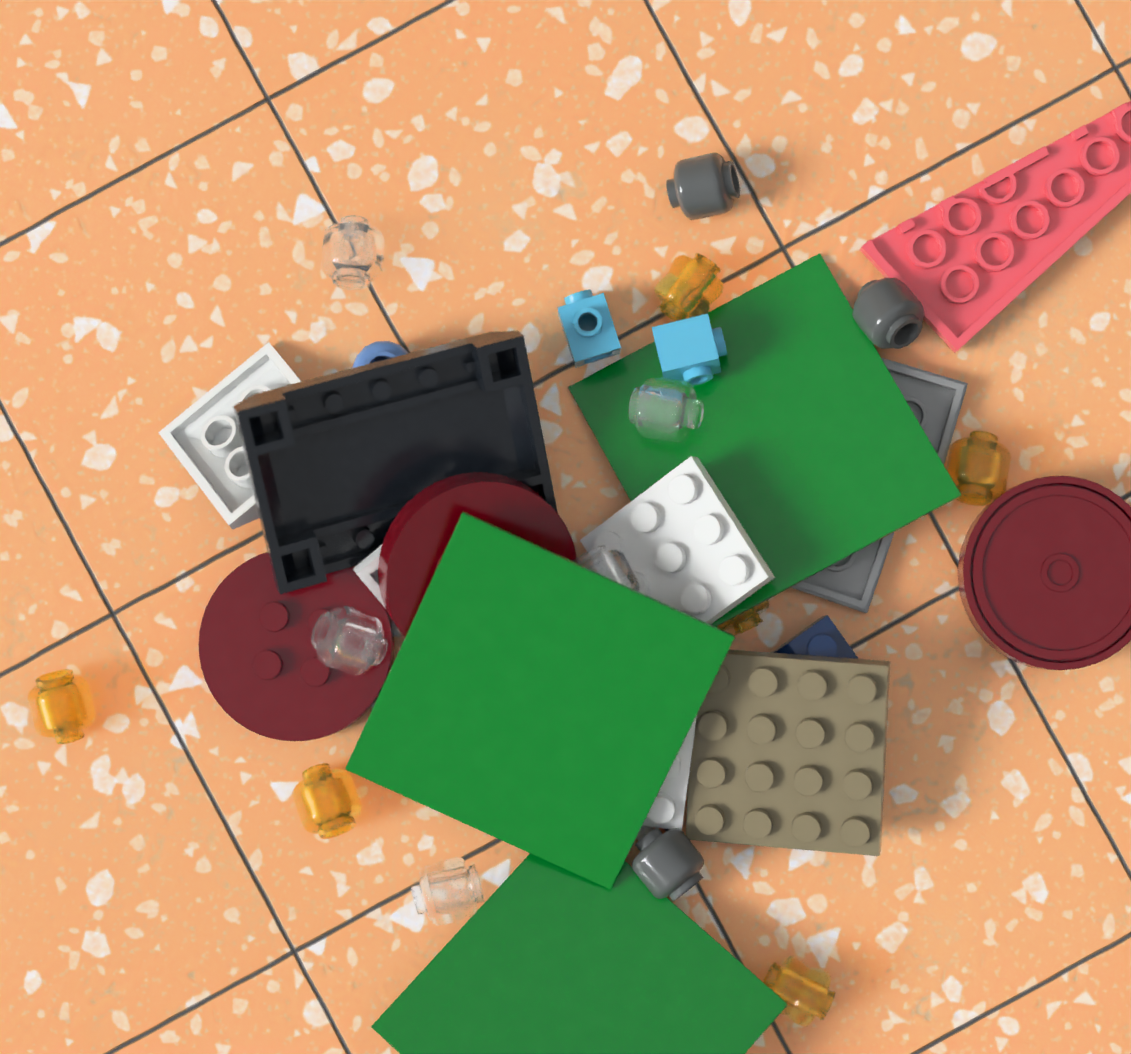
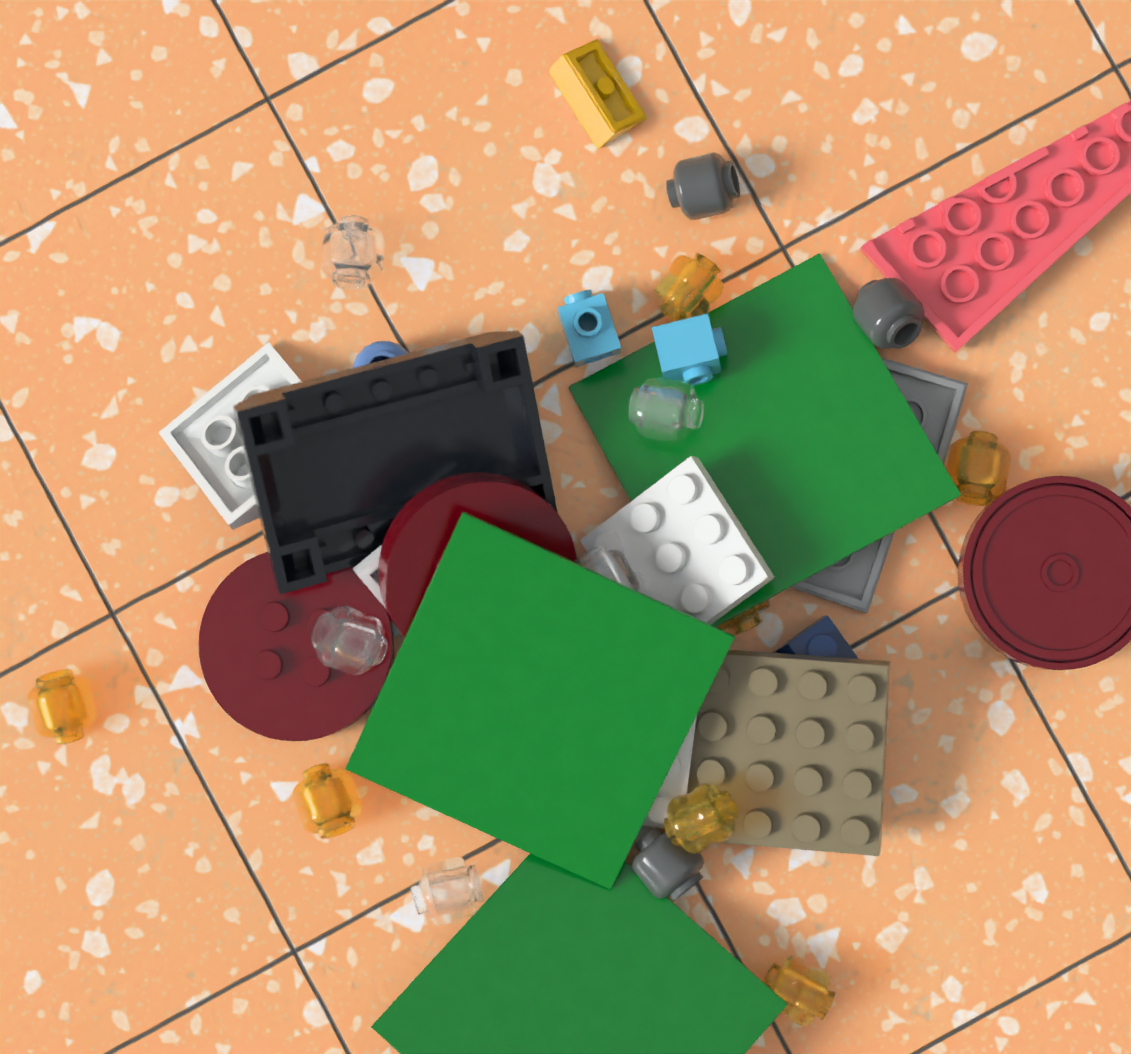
none -> yellow slope [549,39,647,148]
none -> clear yellow piece [664,783,739,854]

